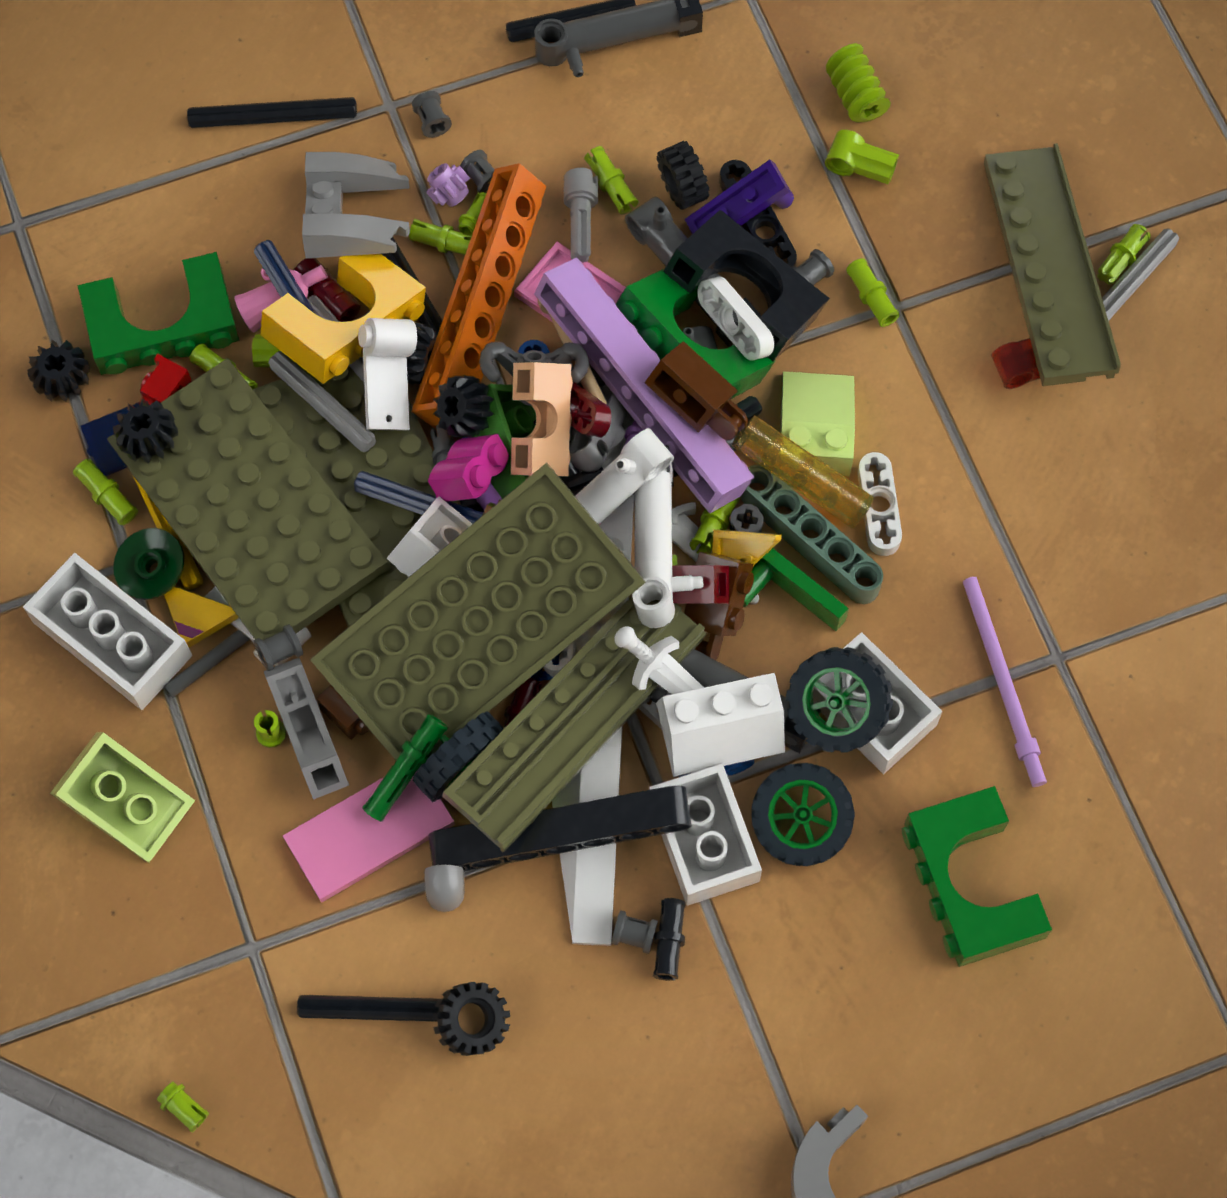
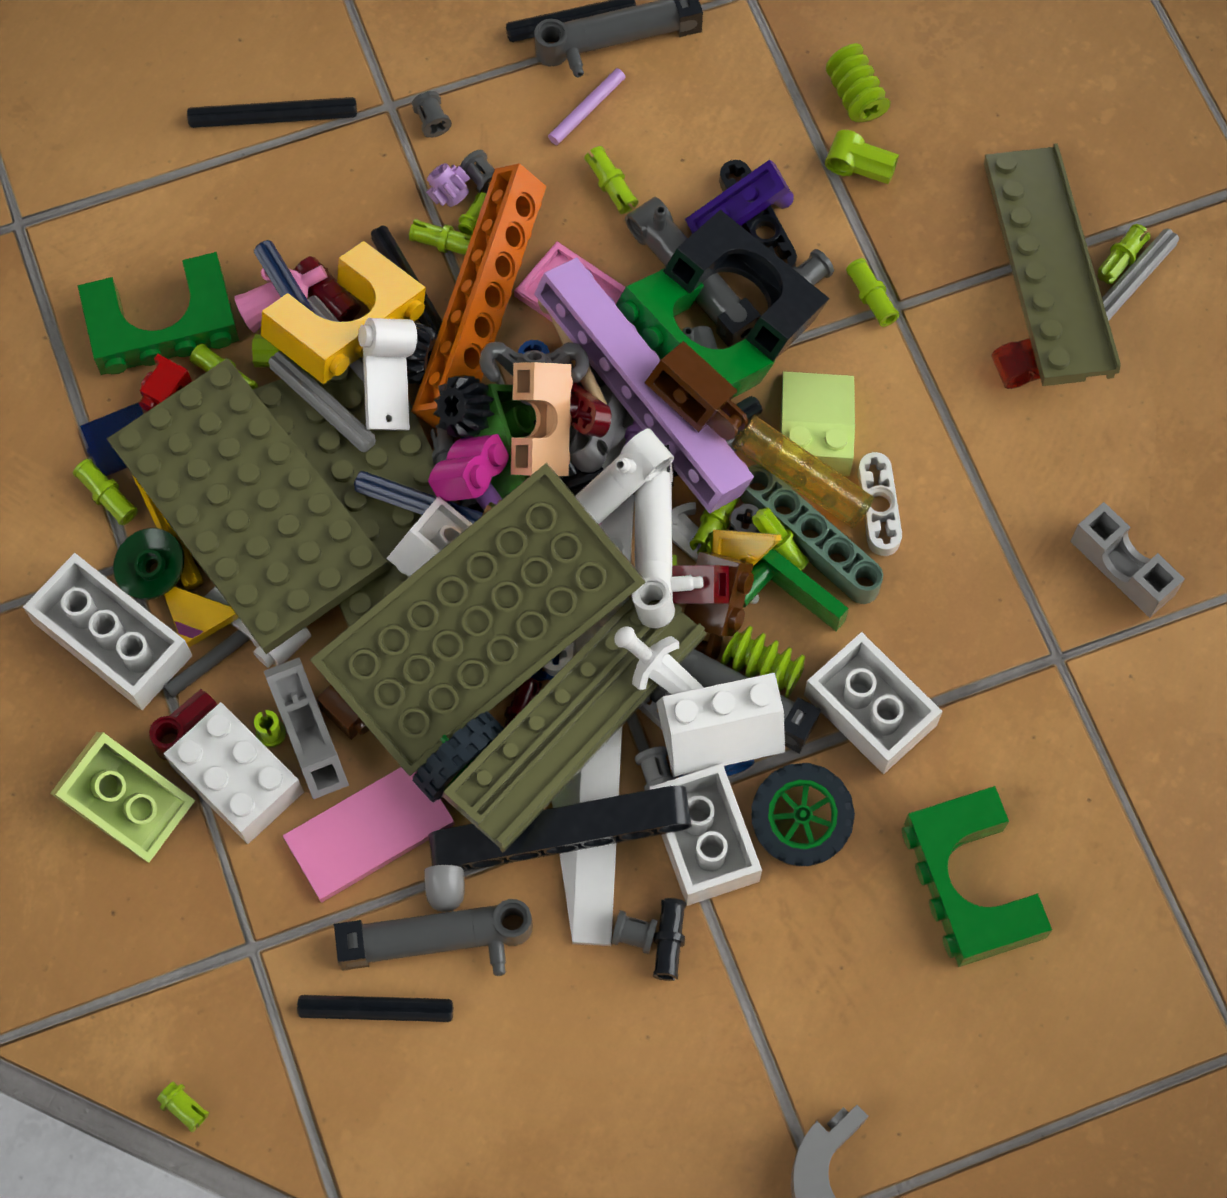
black gear [27,340,90,402] -> none
black gear [113,398,178,464] -> none
dark grey bush [254,624,303,671] -> none
light grey wedge [302,152,410,258] -> none
green pin [362,713,449,822] -> none
black tyre [432,982,510,1056] -> none
light grey piece [564,168,598,263] -> none
black tyre [656,141,710,210] -> none
white beam [697,276,774,361] -> none
black wheel [786,647,893,753] -> none
lavender bar [963,577,1047,787] -> none
none -> dark red piece [149,689,217,761]
none -> white brick [164,702,304,844]
none -> dark grey piece [334,899,533,976]
none -> lavender bar [548,68,625,145]
none -> light grey bush [635,746,677,790]
none -> lime piece [721,626,805,698]
none -> lime axle [752,508,809,571]
none -> light grey arch [1070,502,1185,618]

